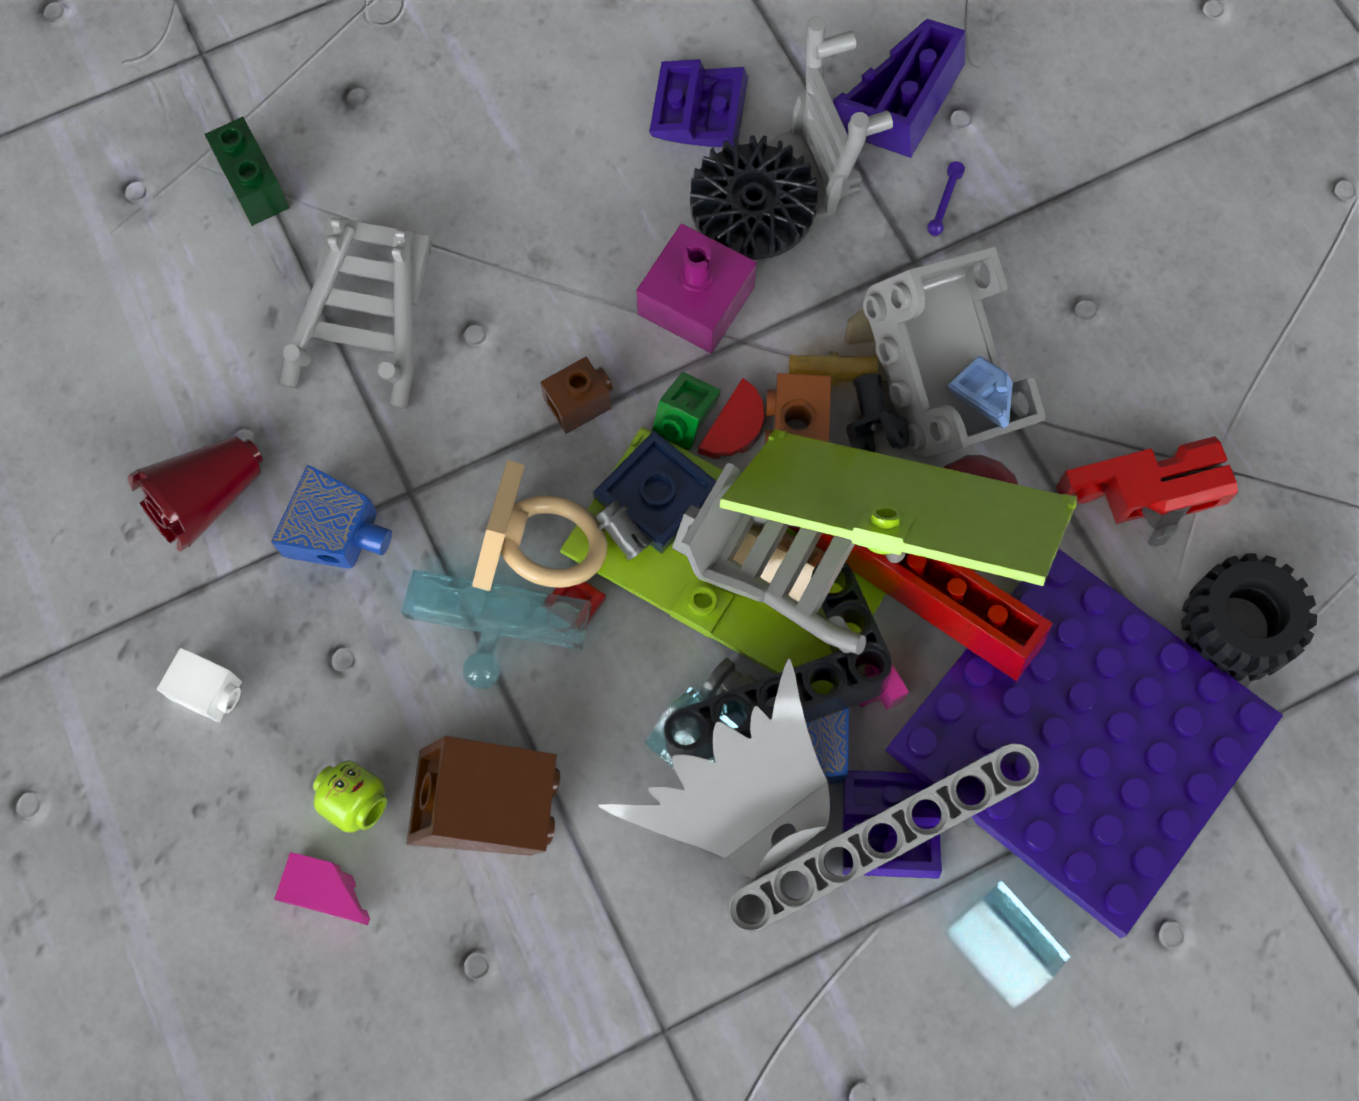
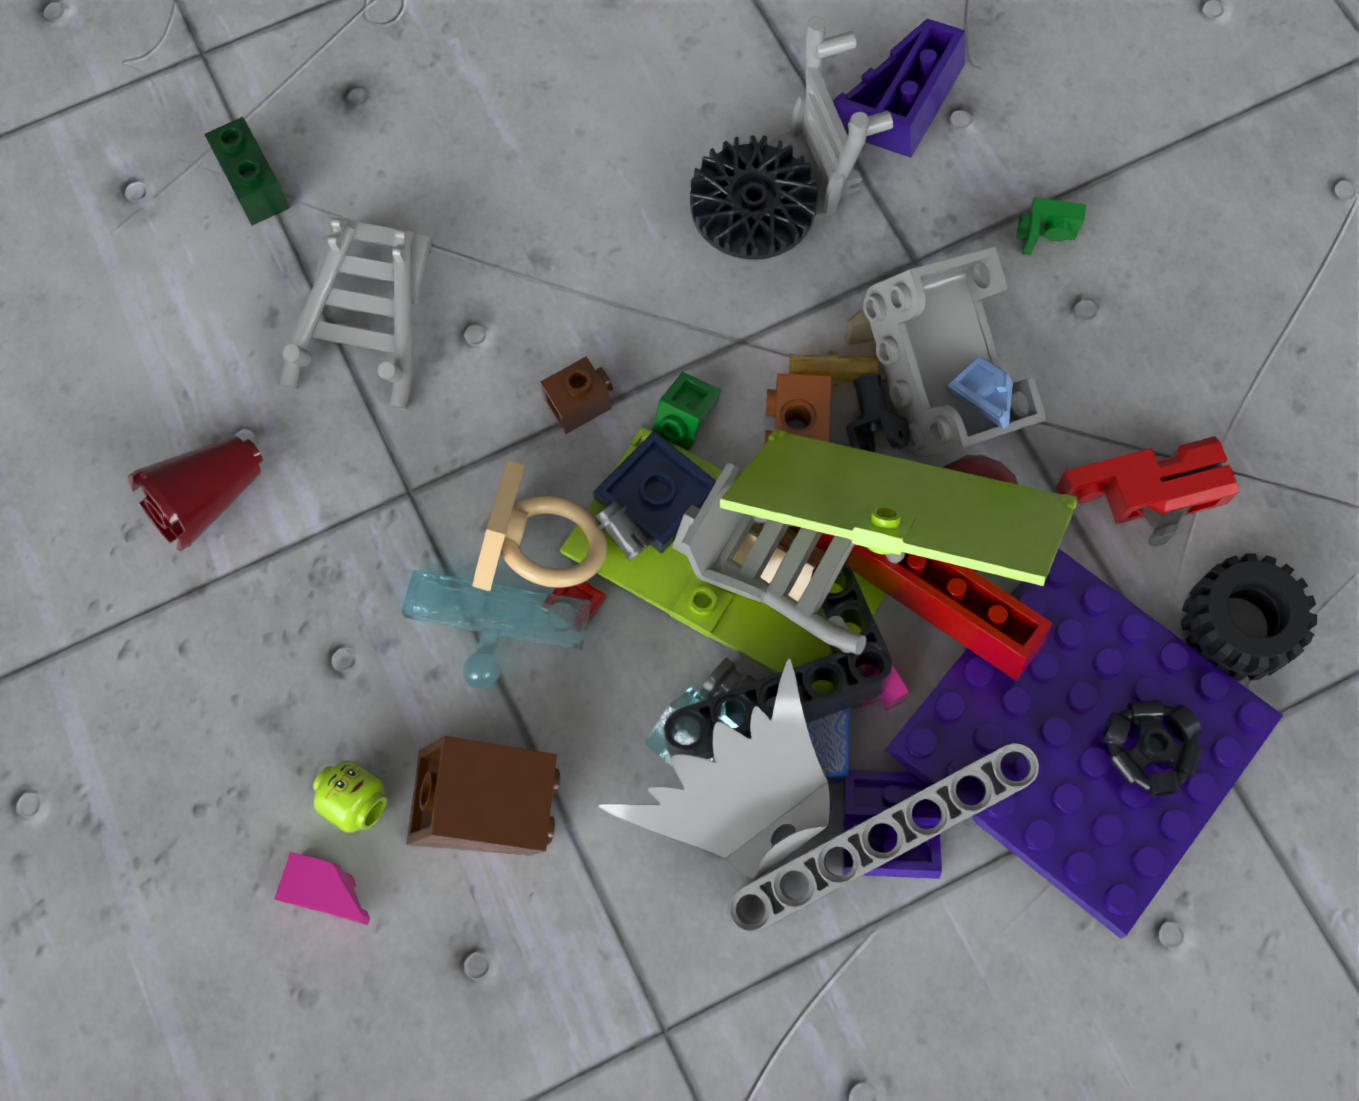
white brick [156,648,242,723] -> none
blue torso [271,465,392,569] -> none
magenta brick [636,223,757,354] -> none
dark purple slope [649,59,748,147] -> none
red tile [698,378,765,459] -> none
dark purple hinge [927,161,965,236] -> none
clear light blue panel [947,881,1070,1007] -> none
none -> green bracket [1017,197,1086,256]
none -> black piece [1101,700,1202,798]

